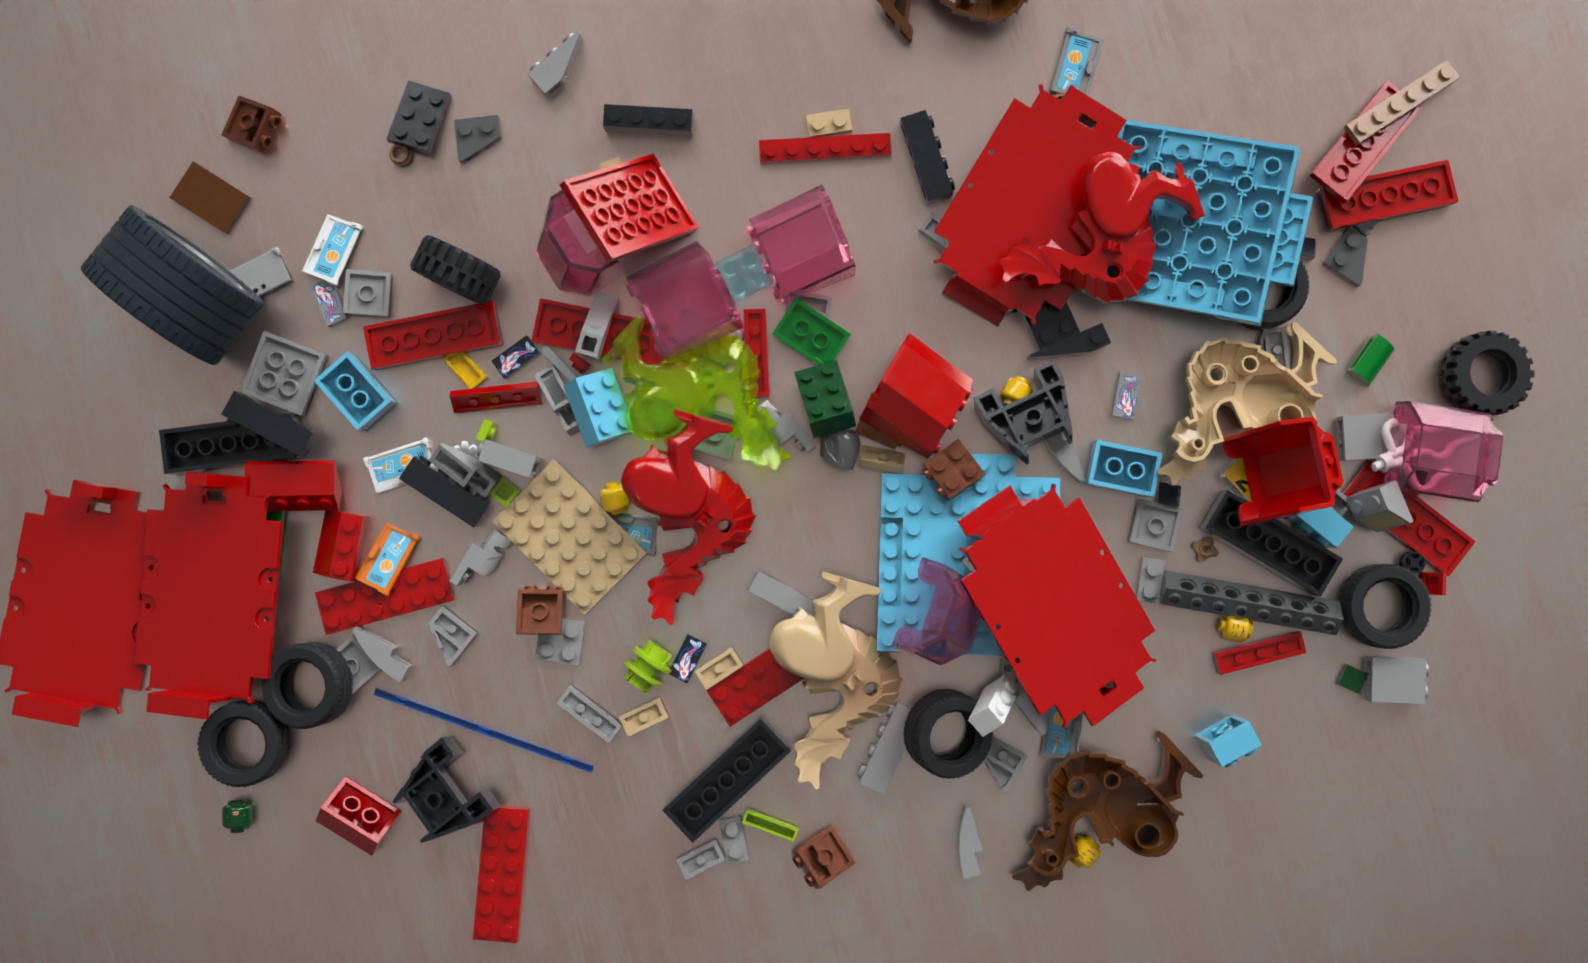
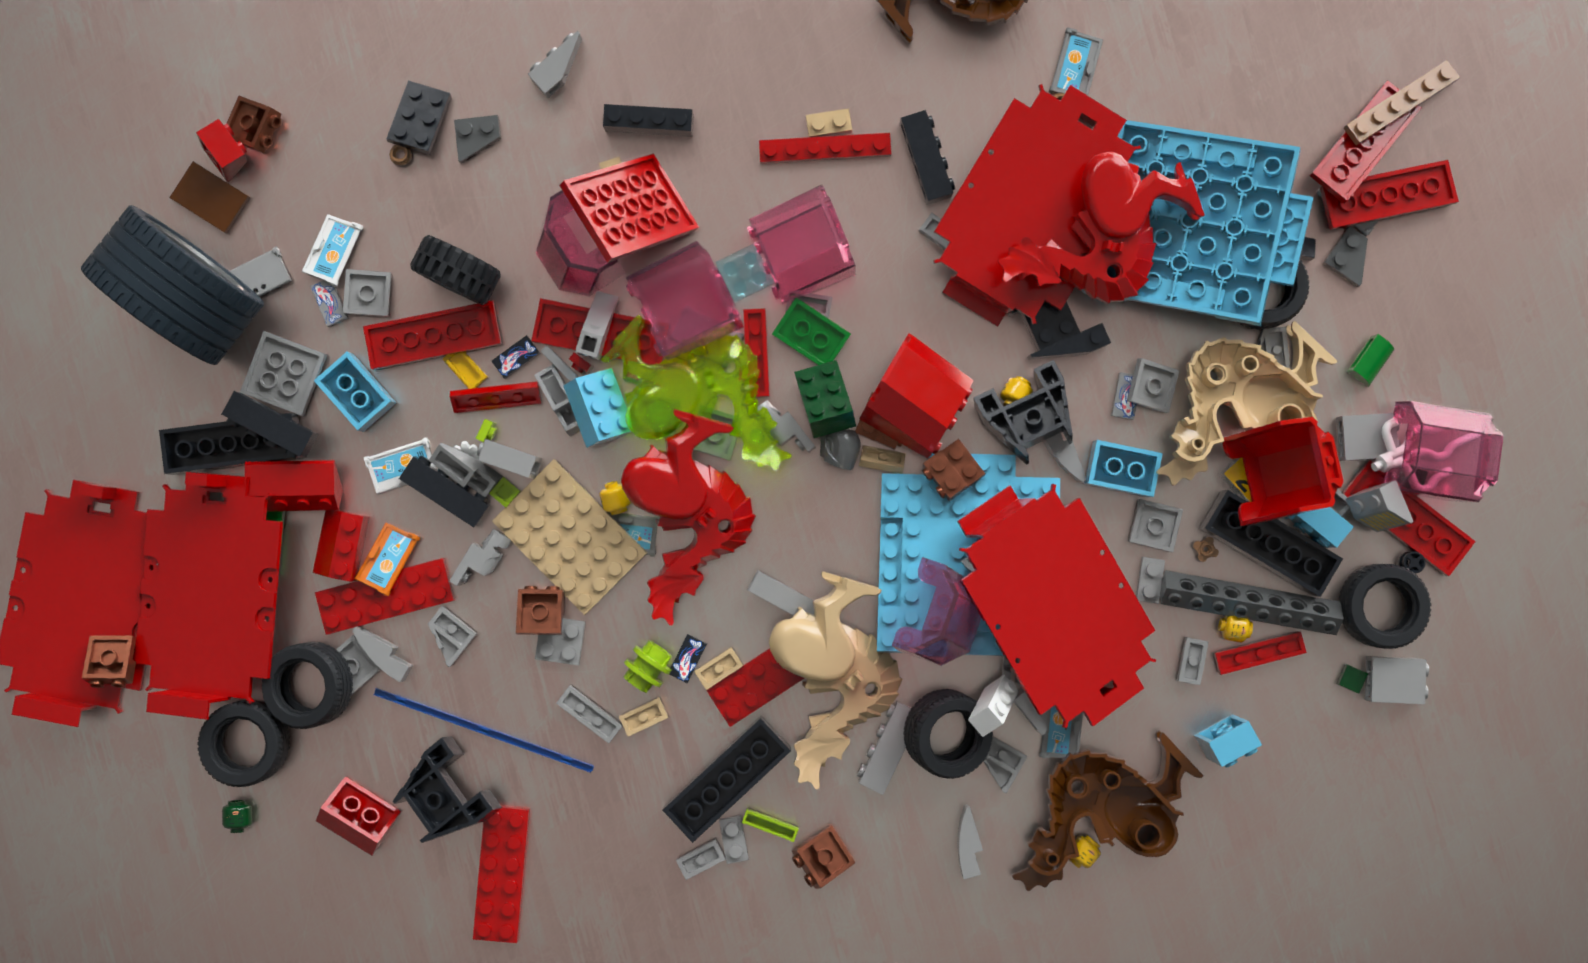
black slope [1155,481,1181,508] -> none
red plate [1421,572,1447,595] -> none
black tyre [1440,330,1535,417] -> none
none -> copper plate [82,636,136,688]
none -> red slope [196,119,247,182]
none -> light grey plate [1127,358,1179,413]
none -> light grey plate [1177,637,1209,685]

